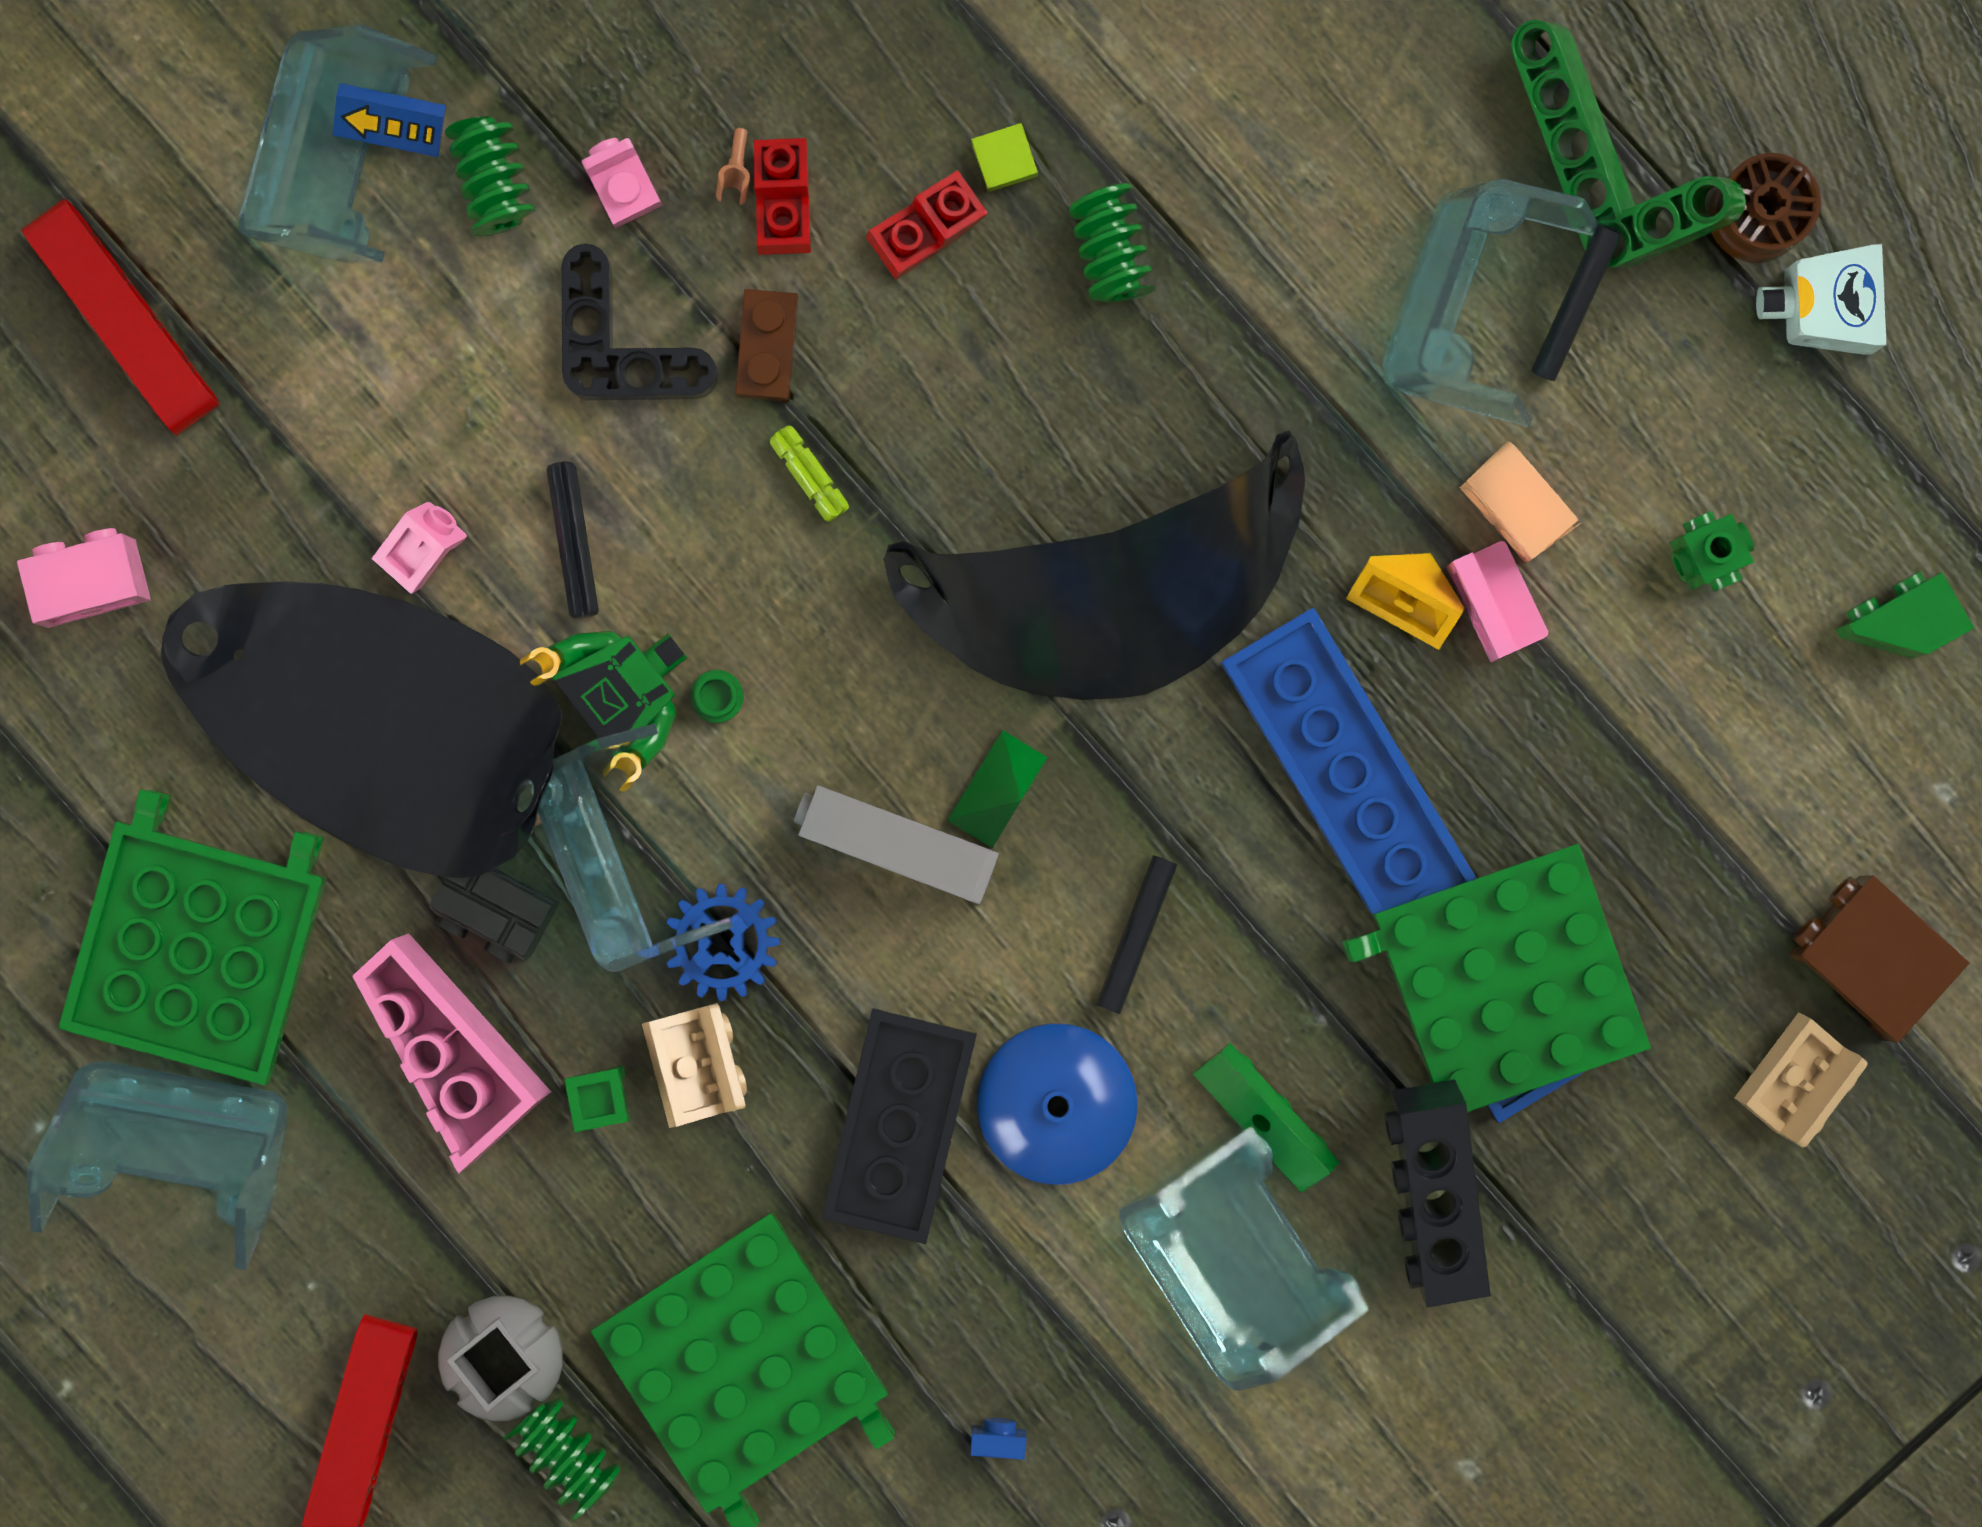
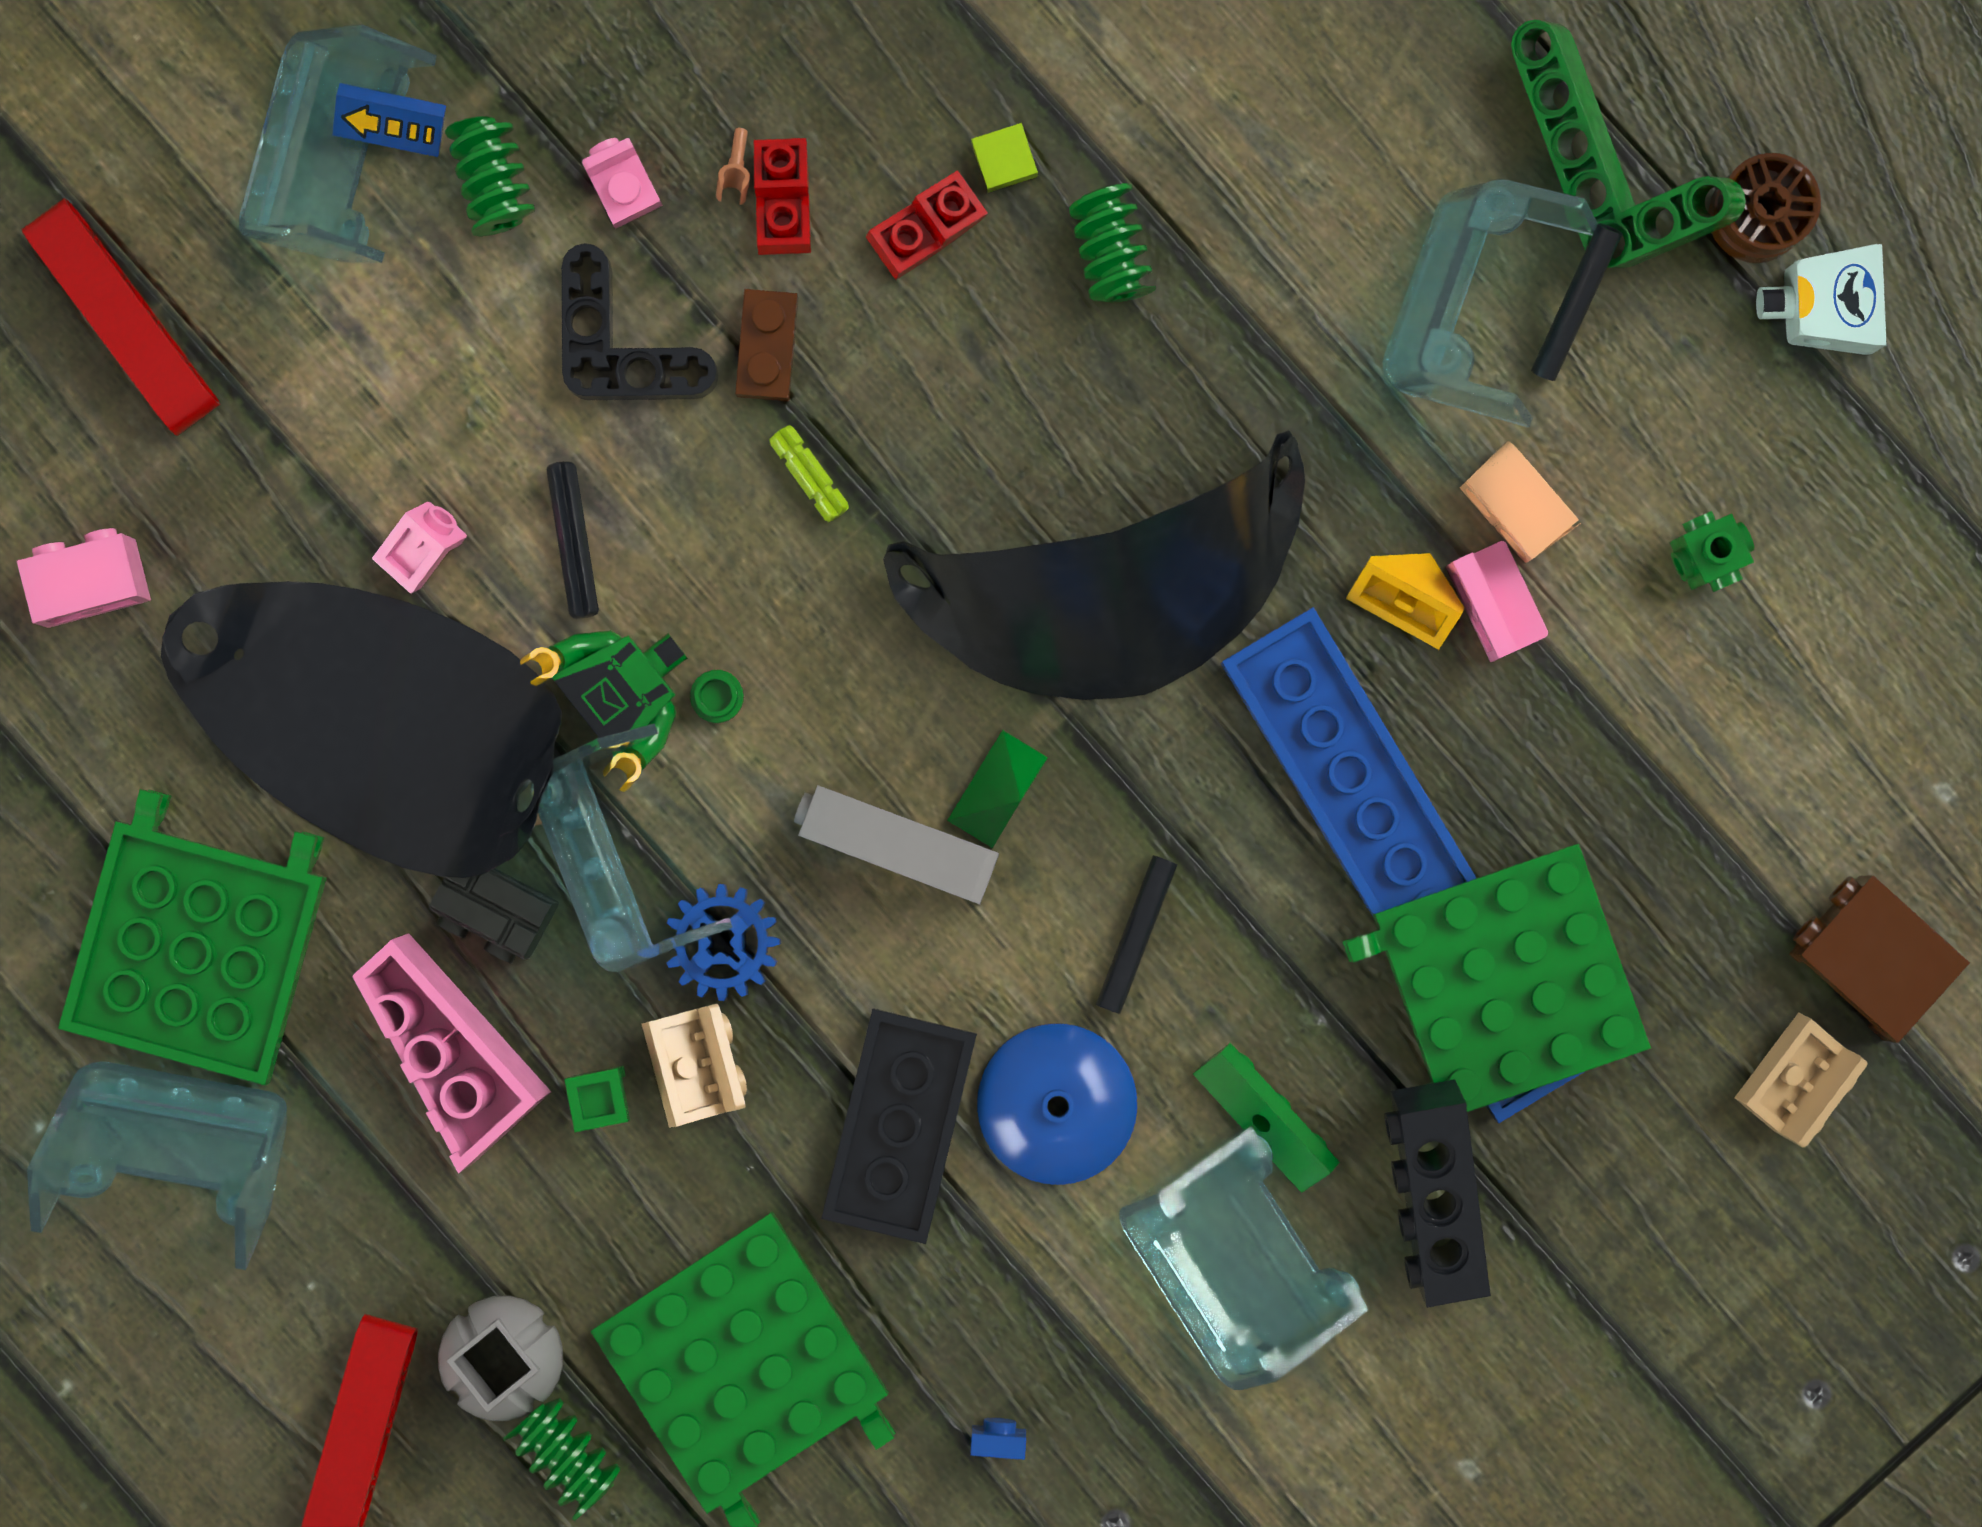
green slope [1835,571,1974,659] -> none

